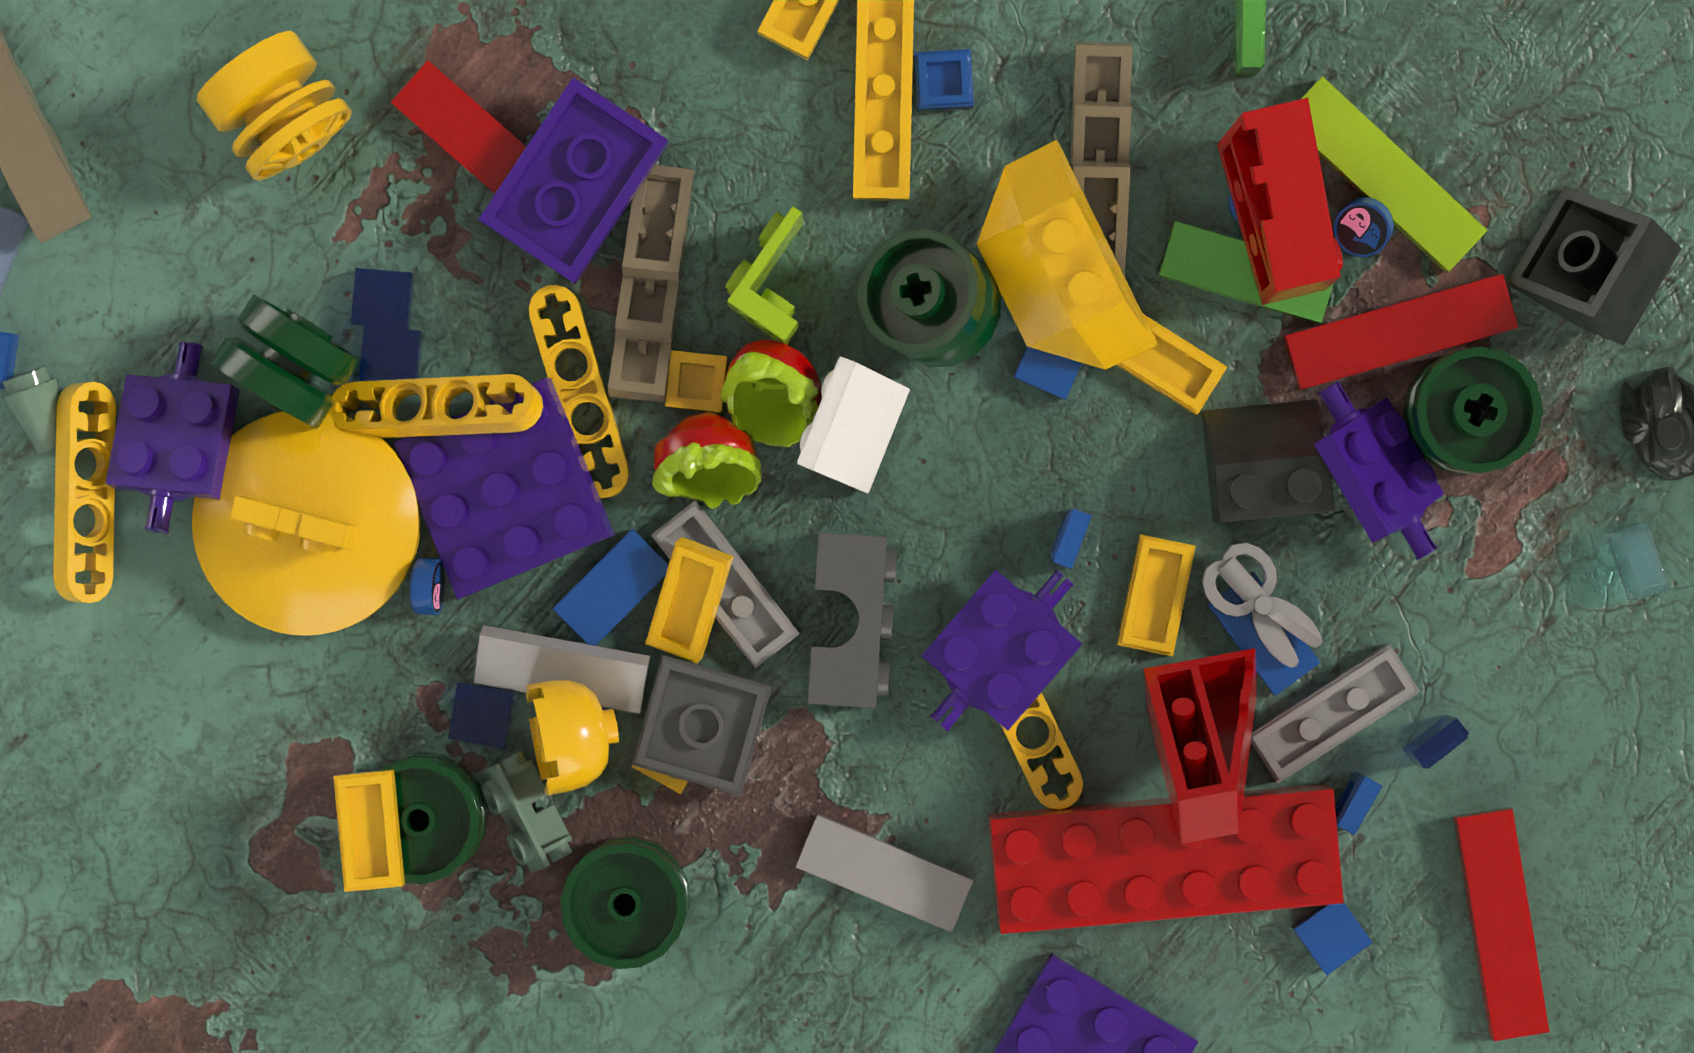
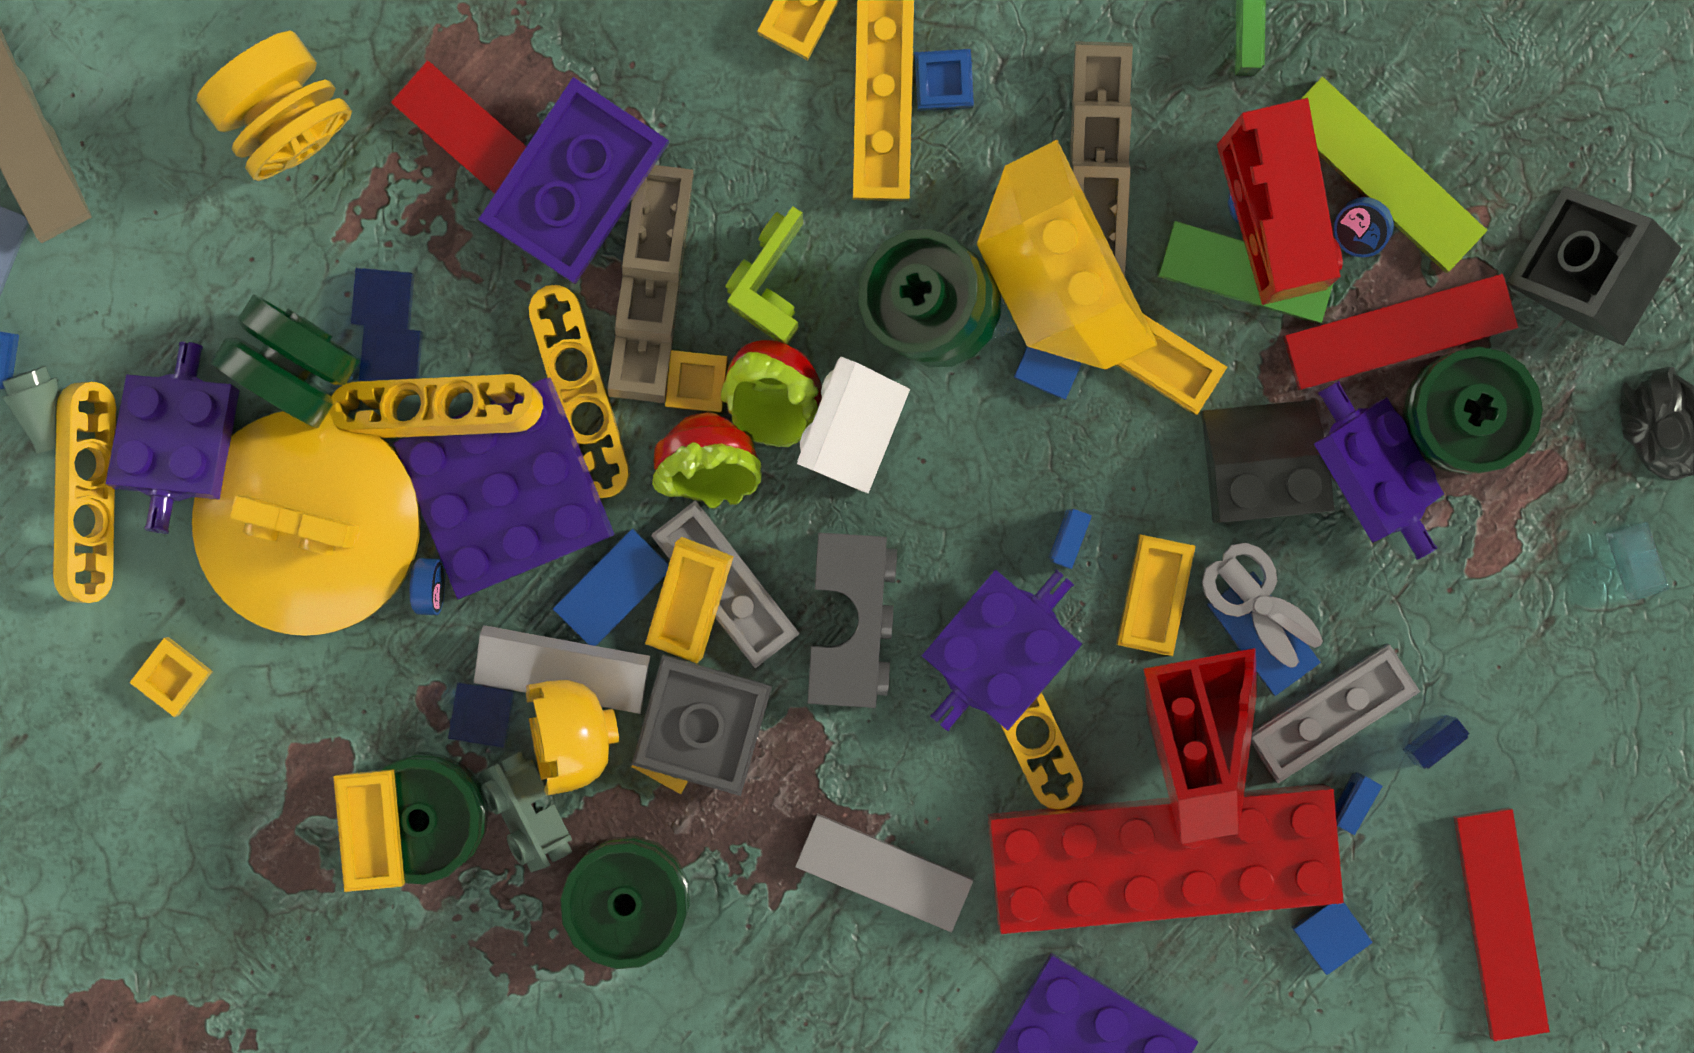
none -> yellow tile [129,637,213,717]

